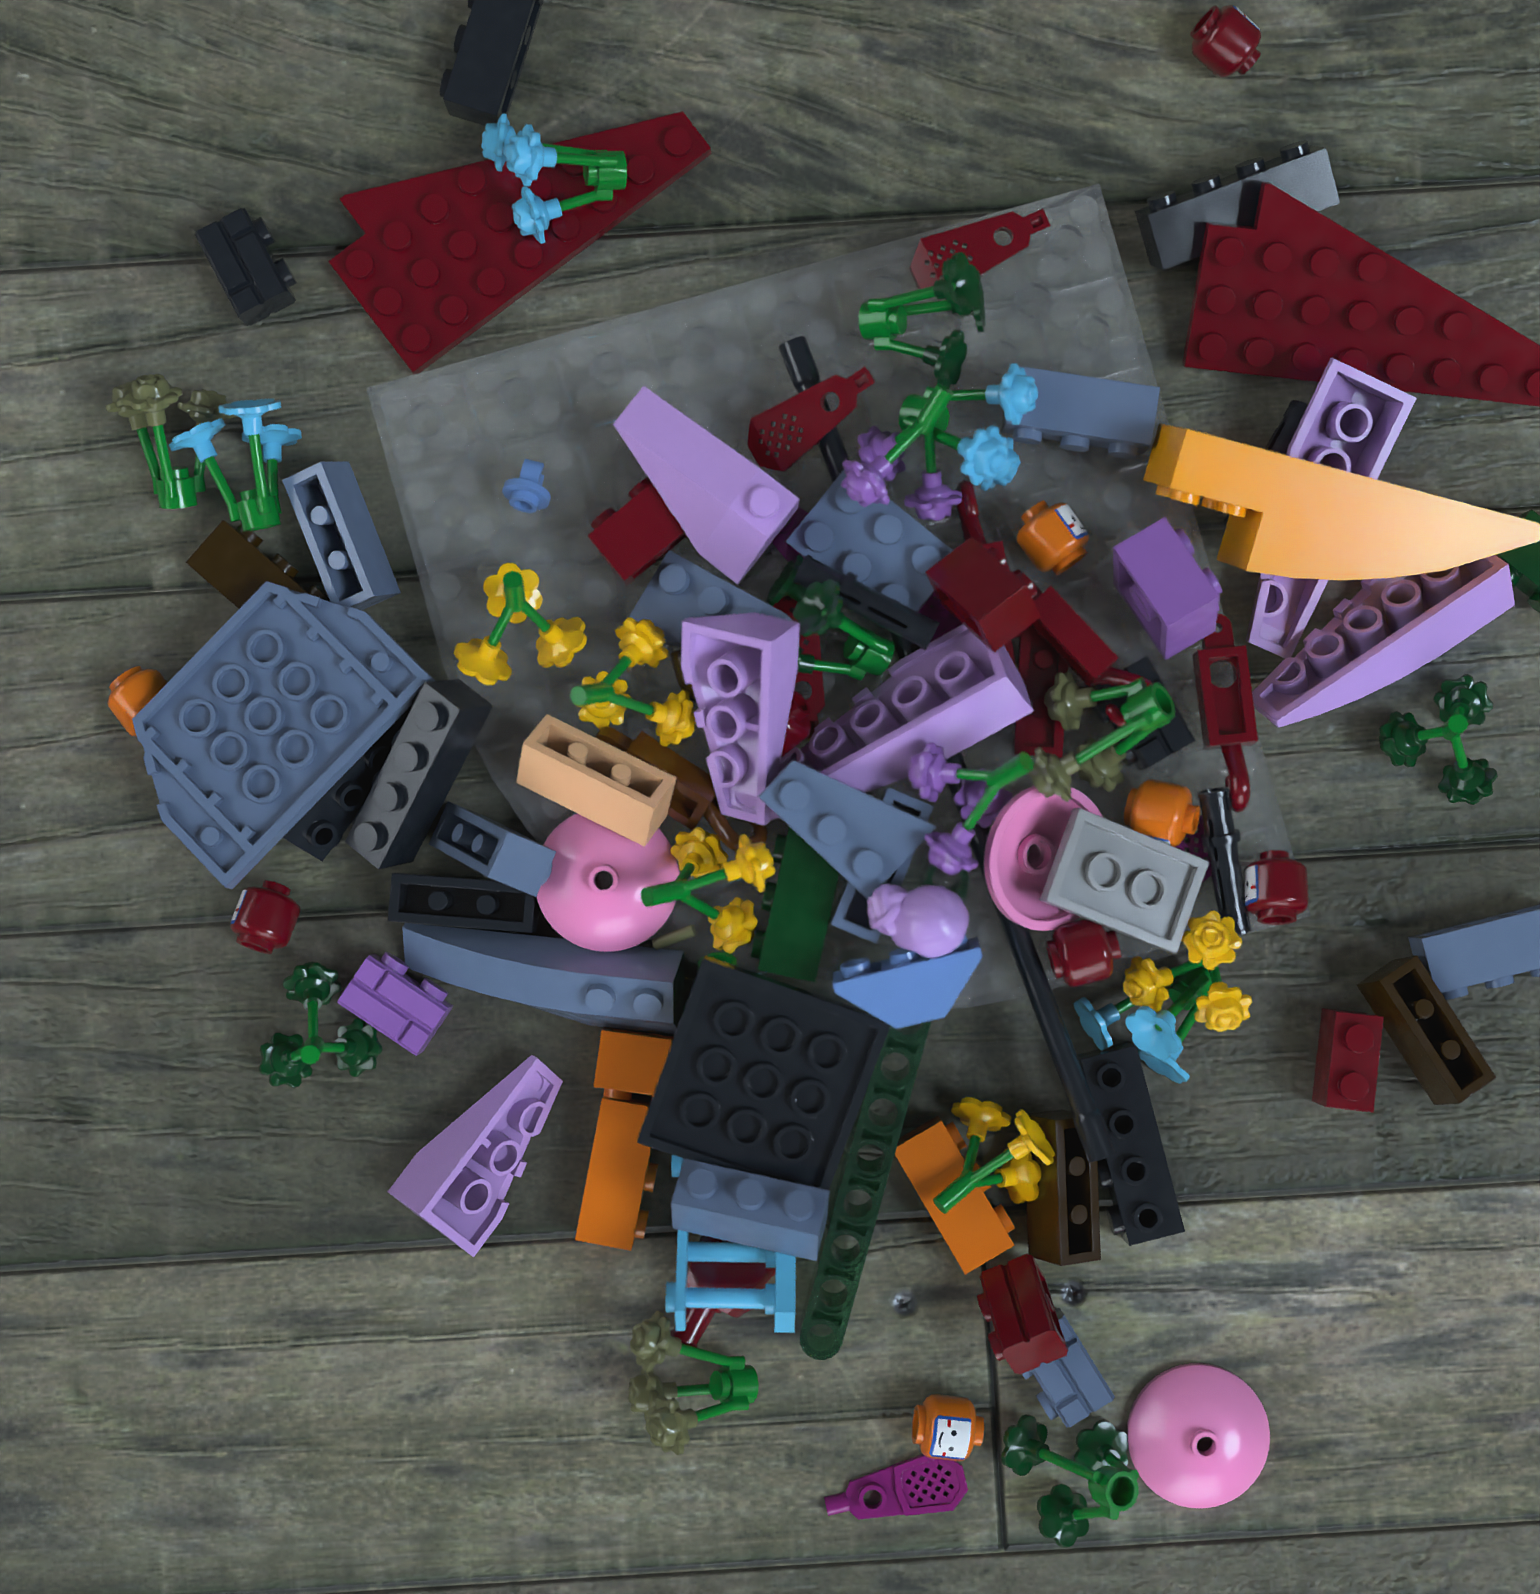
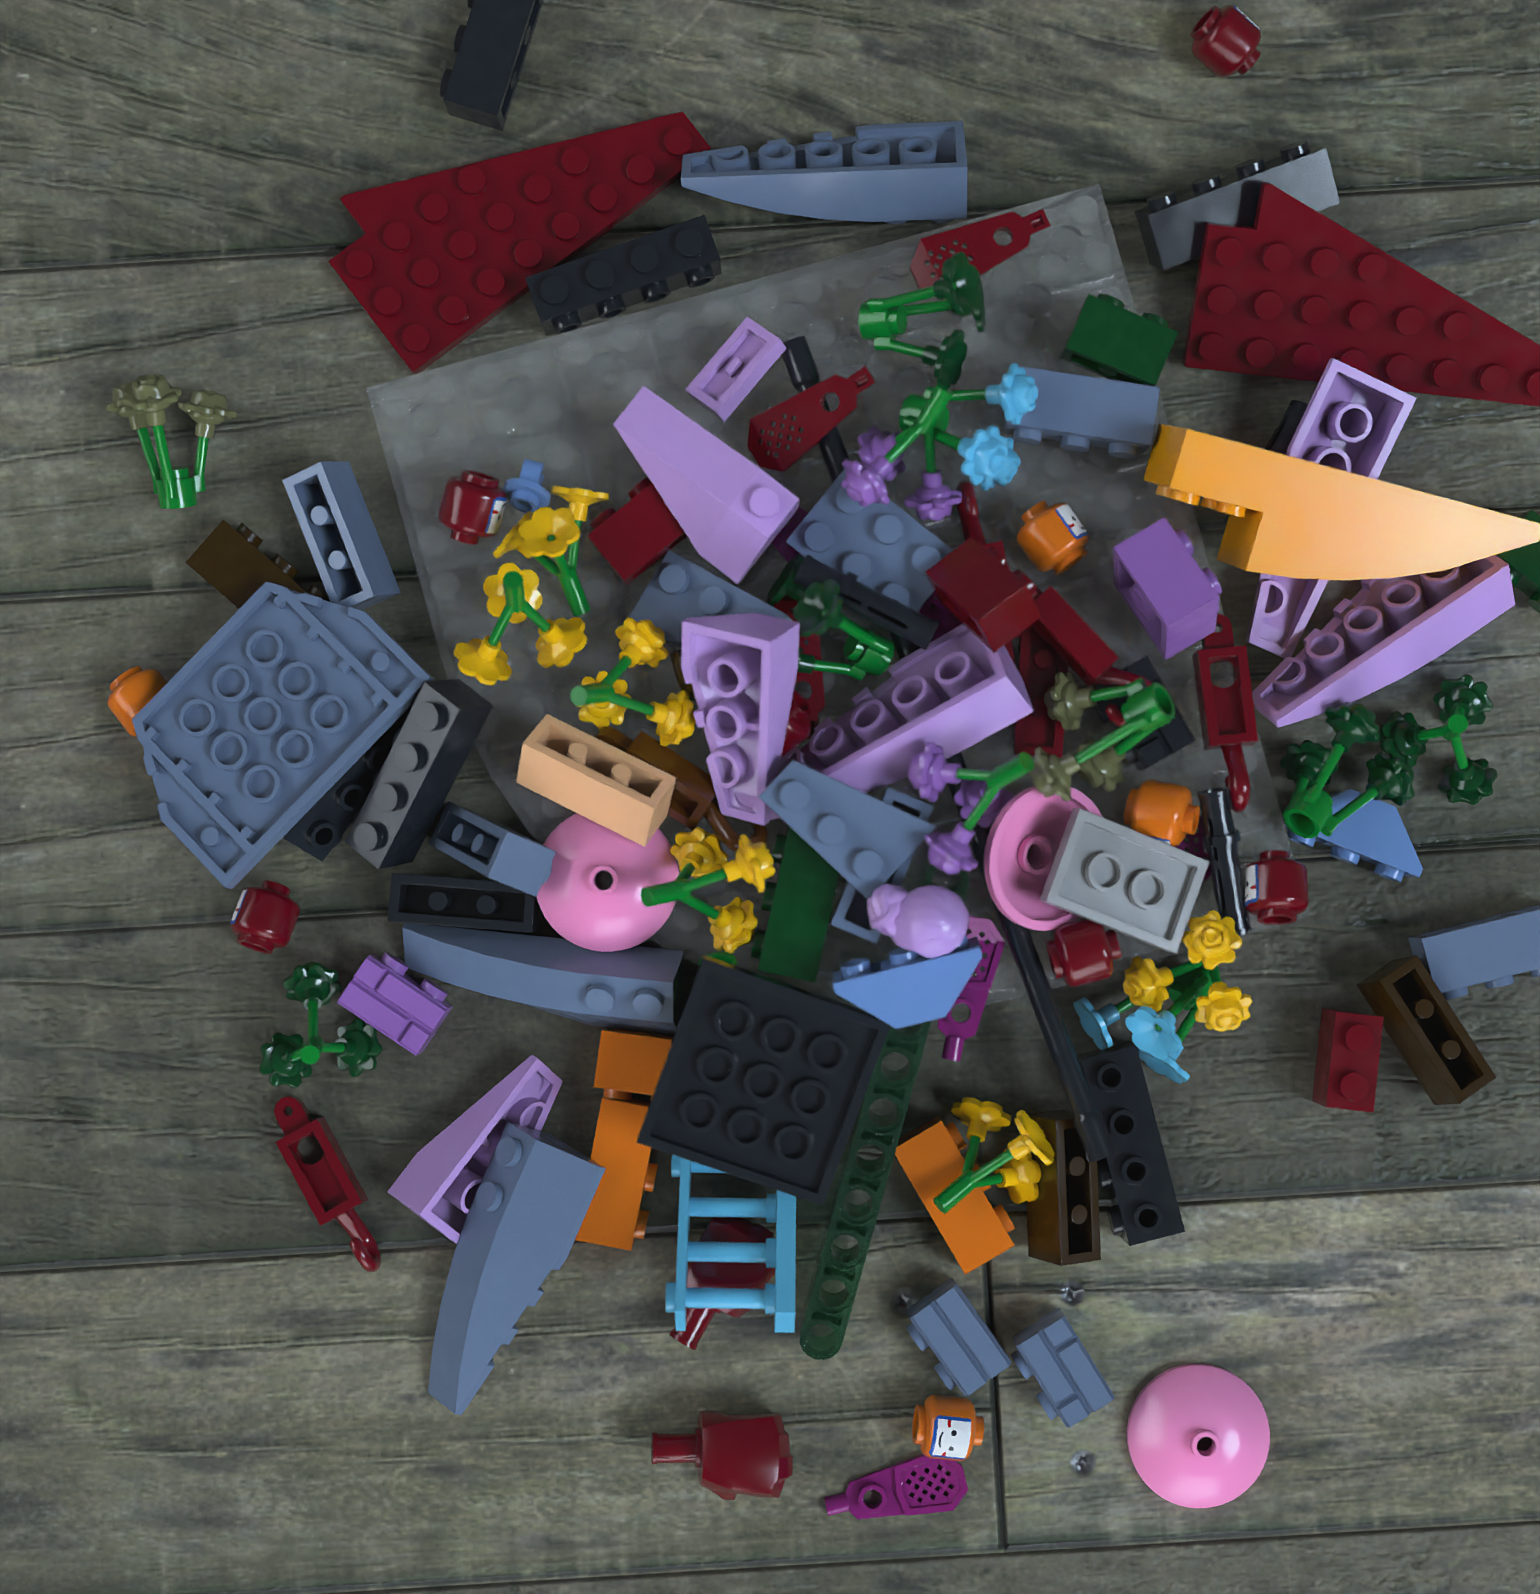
plant [169,399,302,532] -> none
black brick [195,208,297,326] -> none
medium azure plant [481,113,627,244] -> none
olive plant [628,1311,759,1455] -> none
olive piece [652,924,696,950] -> none
sand blue brick [671,1159,829,1261] -> none
dark red brick [977,1253,1069,1374] -> none
dark green plant [1001,1414,1139,1548] -> none
none -> dark red piece [274,1096,381,1272]
none -> sand blue wedge [428,1122,606,1415]
none -> dark red head [438,469,507,545]
none -> yellow plant [492,486,609,616]
none -> black brick [525,214,722,336]
none -> dark red piece [651,1410,793,1500]
none -> sand blue wedge [681,121,967,225]
none -> lavender plate [685,317,787,422]
none -> sand blue brick [906,1277,1012,1397]
none -> magenta piece [937,915,1005,1062]
none -> dark green brick [1060,294,1178,386]
none -> medium blue slope [1275,789,1423,883]
none -> dark green plant [1280,702,1415,838]

